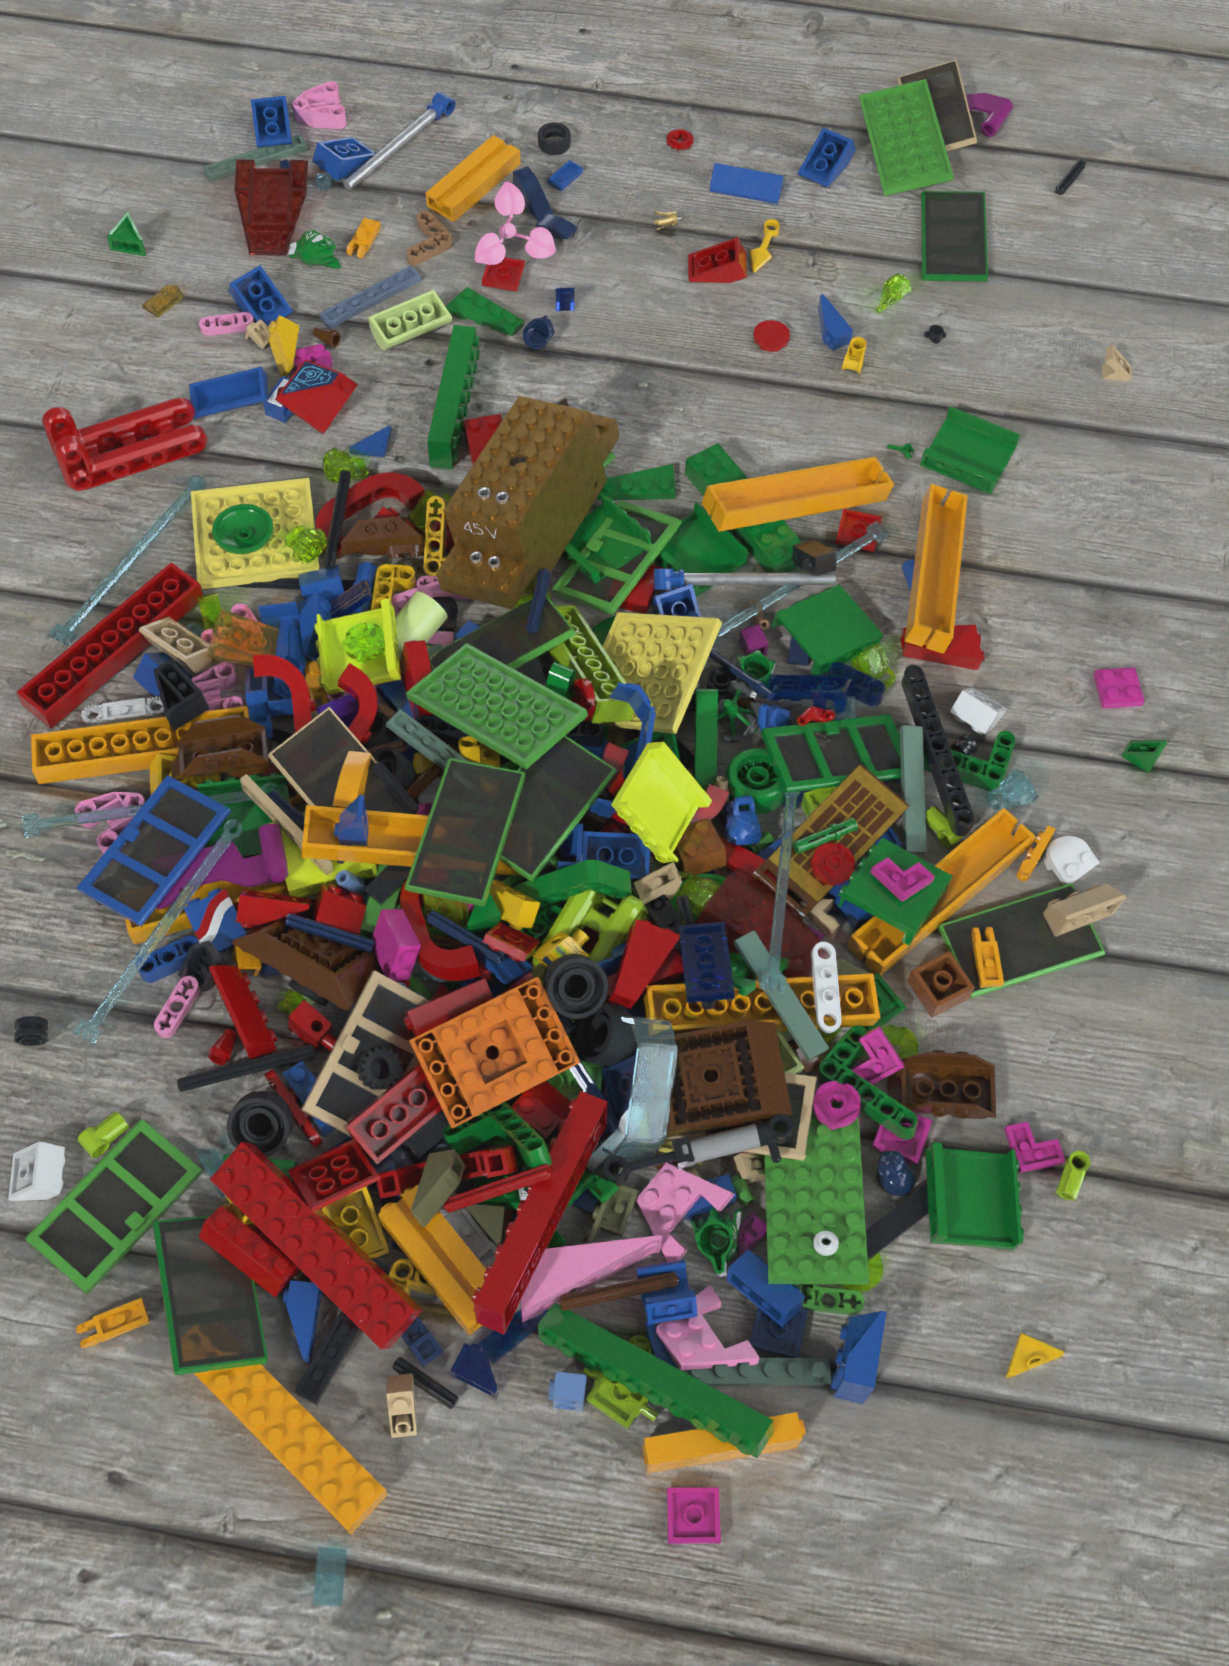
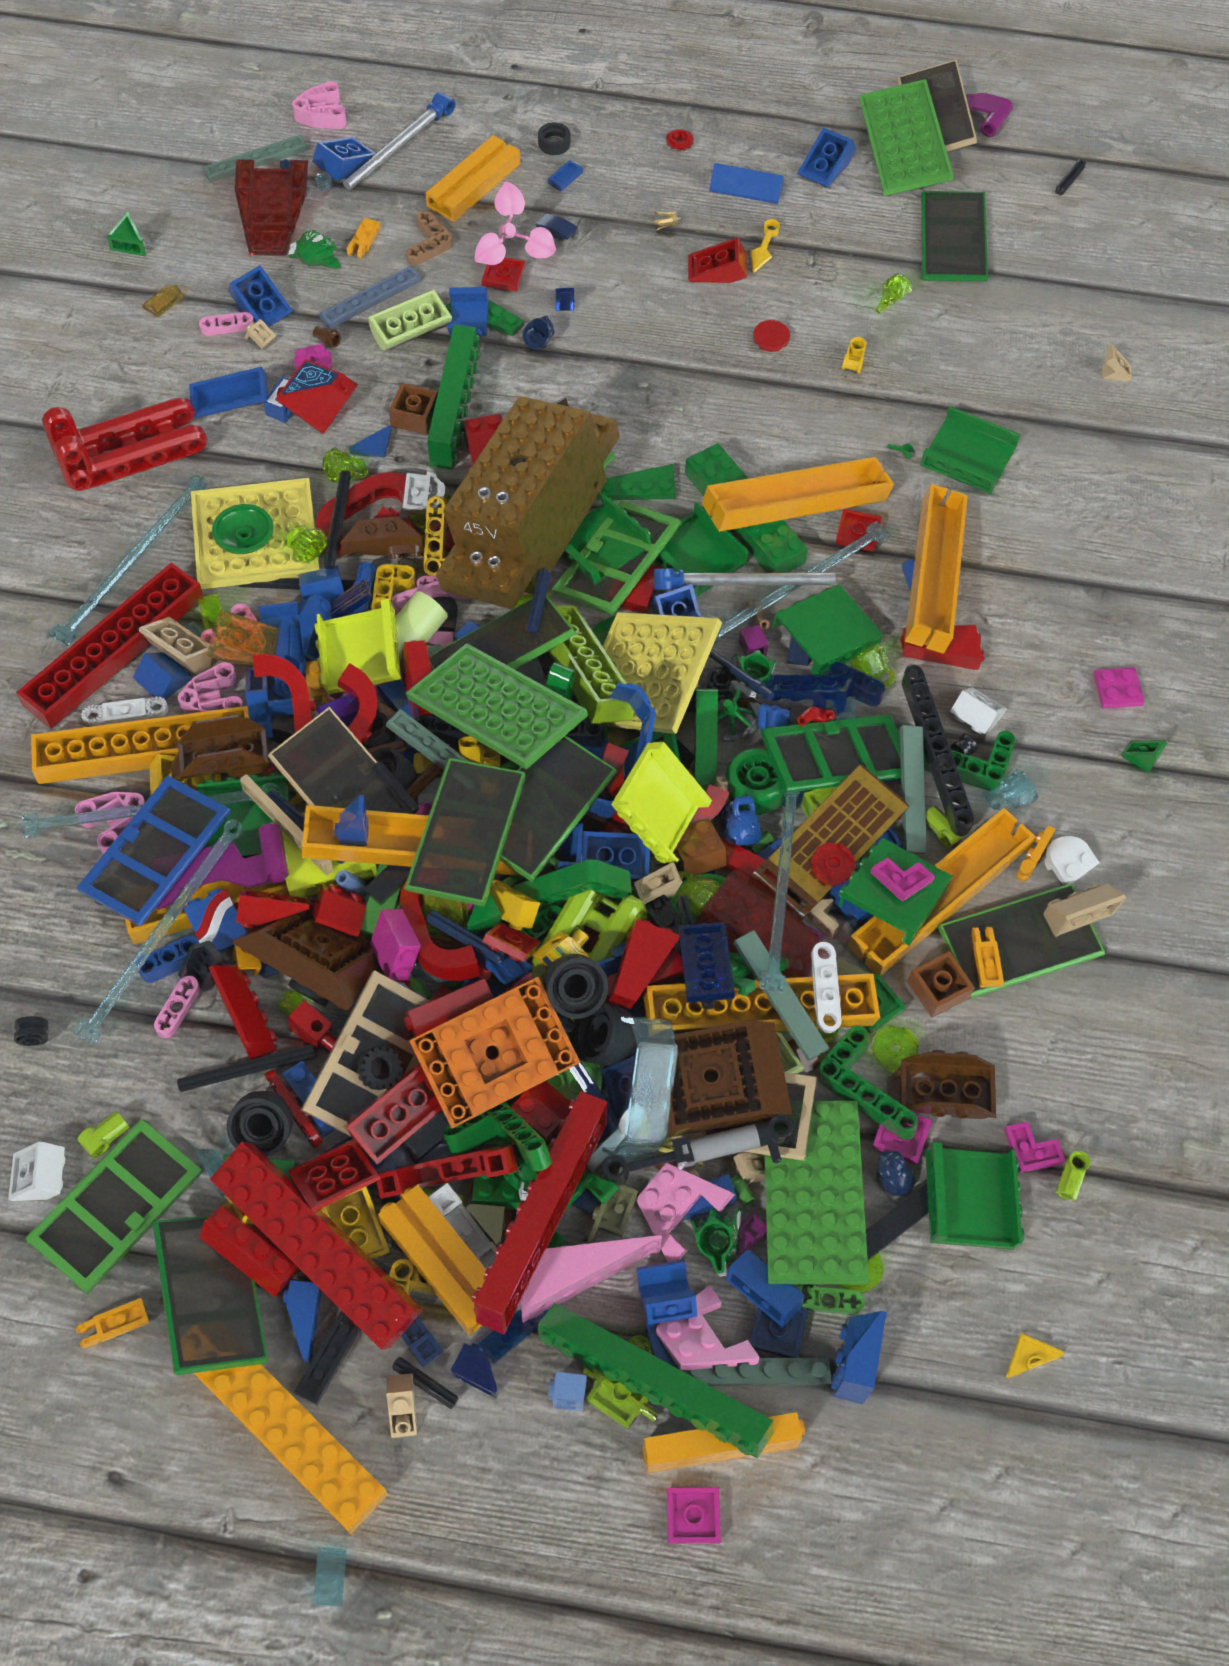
black wedge [153,659,210,732] -> none
red cone [208,1029,237,1065] -> none
blue slope [251,96,292,148] -> none
yellow slope [268,315,299,377] -> none
dark blue axle [285,913,375,953] -> none
light orange slope [333,751,371,808] -> none
clear neon green plate [343,623,385,663] -> none
olive slope [411,1149,465,1227] -> none
red axle [443,1164,552,1213] -> none
dark blue slope [513,166,553,222] -> none
reddish brown axle [559,1272,679,1311] -> none
red tile [571,678,596,722] -> none
black brick [792,540,836,576] -> none
green pin [793,817,858,855] -> none
dark pink plate [813,1081,860,1130] -> none
white plate [813,1231,839,1256] -> none
blue slope [818,294,853,351] -> none
dark pink plate [852,1026,904,1085] -> none
black plate [924,325,946,344] -> none
none -> dark orange brick [389,383,438,435]
none -> white slope [402,471,445,514]
none -> blue panel [447,287,489,337]

